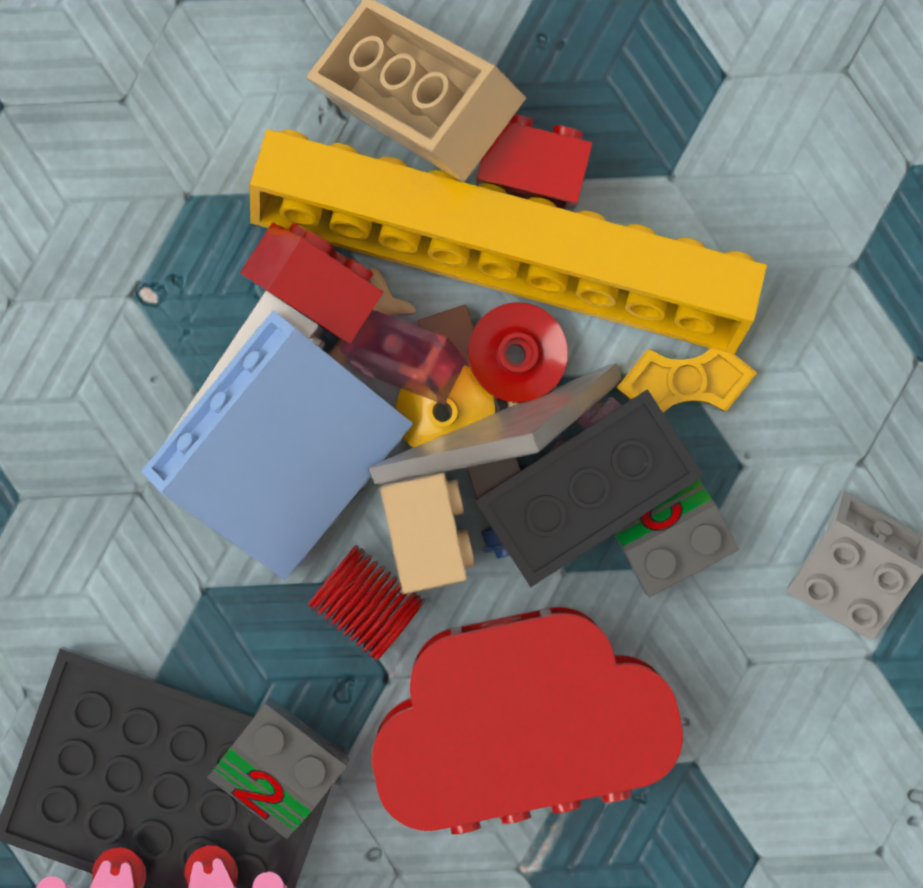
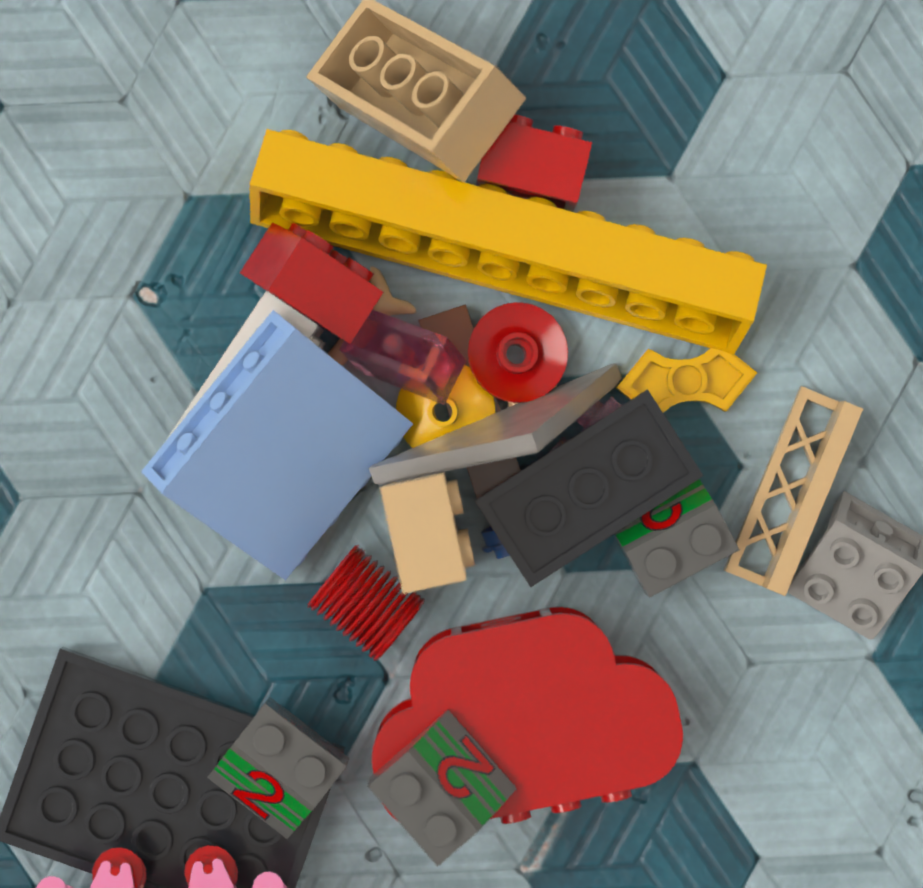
none -> dark grey slope [368,709,517,867]
none -> tan fence [724,386,863,596]

